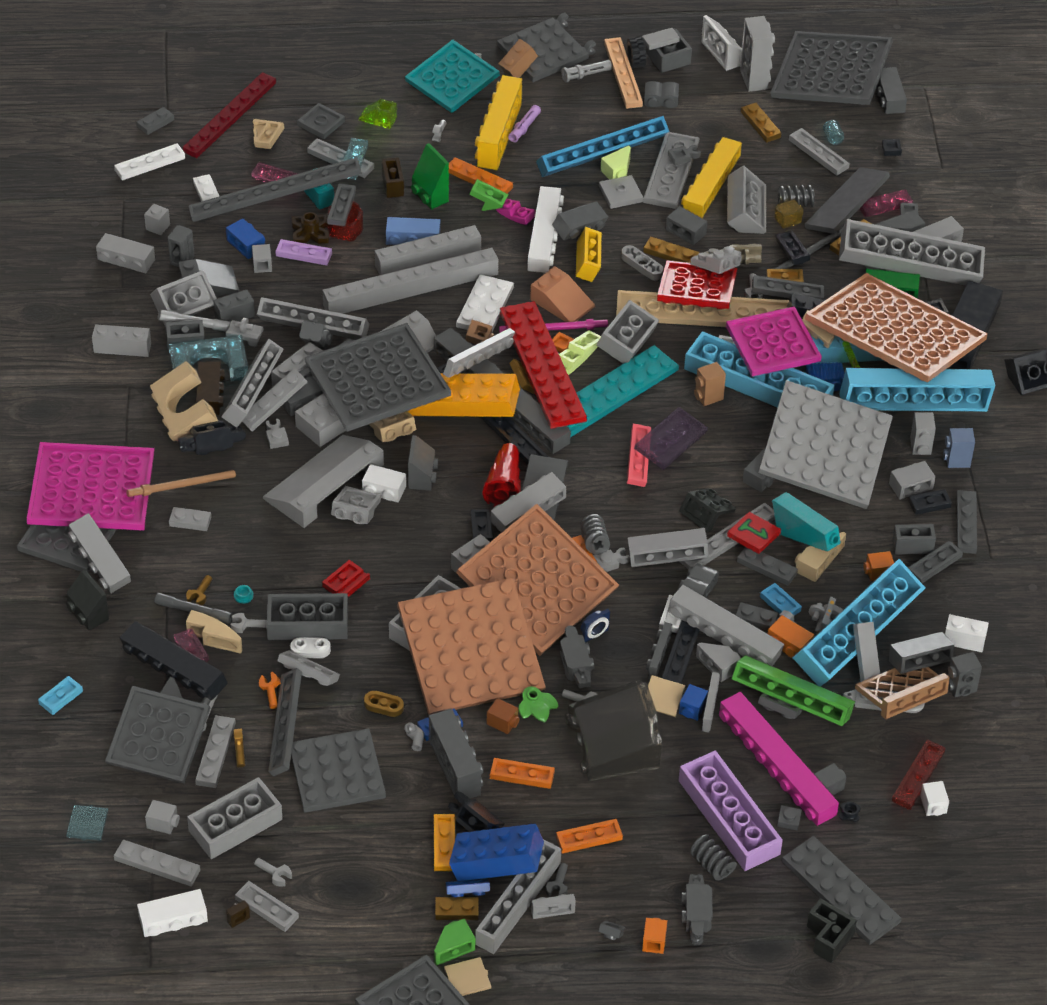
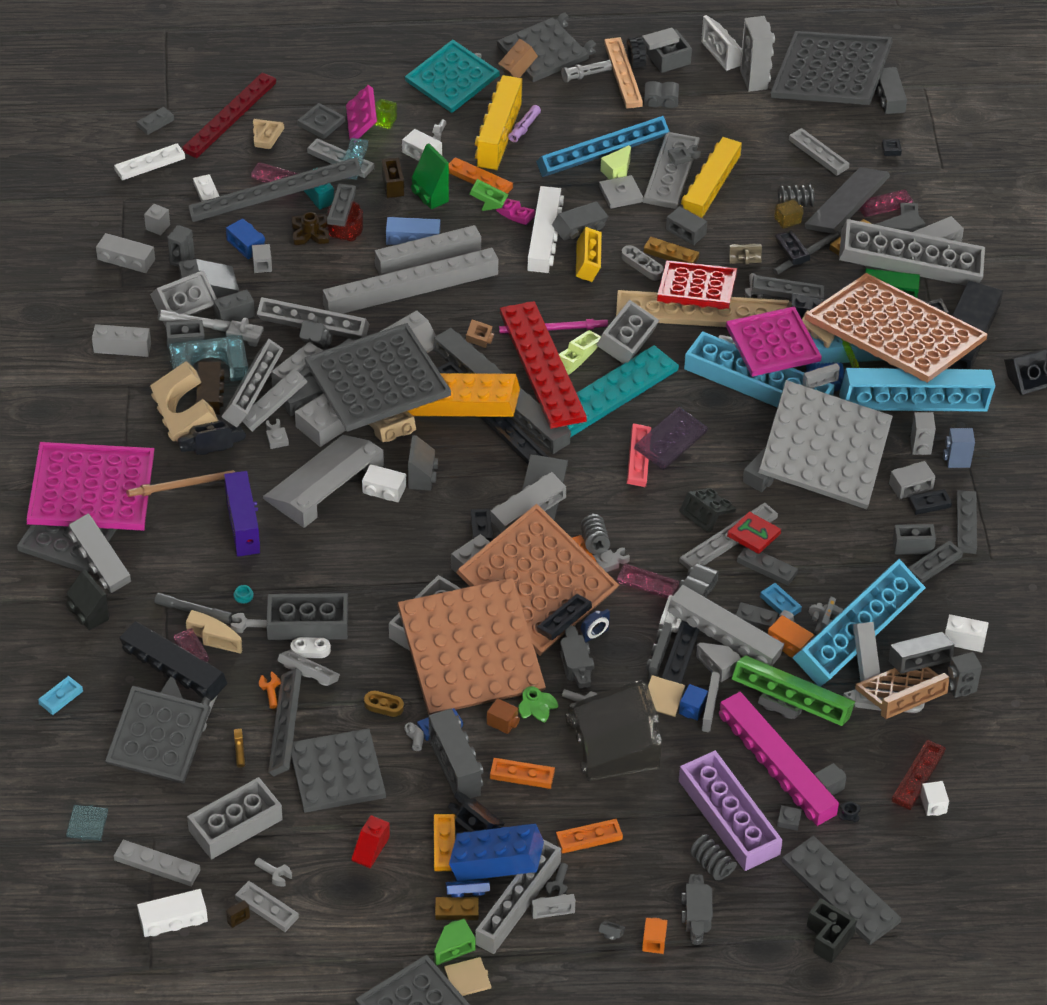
light grey brick [145,800,180,834] -> none
light grey plate [169,507,211,531] -> none
pearl gold bar [186,575,212,605] -> none
light grey plate [195,715,236,788] -> none
lavender plate [276,239,332,265] -> none
red plate [322,560,370,597] -> none
light grey plate [331,486,381,524] -> none
light grey plate [443,328,515,378] -> none
white plate [456,275,514,332] -> none
red cone [482,443,521,507] -> none
pearl gold plate [509,359,535,394] -> none
nougat slope [531,266,595,322] -> none
orange plate [552,332,574,353] -> none
light grey brick [628,528,709,567] -> none
light grey plate [691,246,742,274] -> none
medium nougat brick [694,362,726,406] -> none
light grey slope [727,165,766,234] -> none
pearl gold plate [741,103,781,143] -> none
pearl gold plate [766,269,804,282] -> none
teal slope [772,492,841,552] -> none
tan slope [795,532,846,582] -> none
clear light blue brick [823,120,844,145] -> none
orange brick [864,551,894,581] -> none
none -> dark purple brick [224,471,260,557]
none -> dark pink plate [346,85,377,142]
none -> red slope [352,815,390,868]
none -> white brick [402,129,442,161]
none -> black plate [537,594,592,640]
none -> clear pink plate [617,564,679,599]
none -> light grey plate [802,363,840,389]

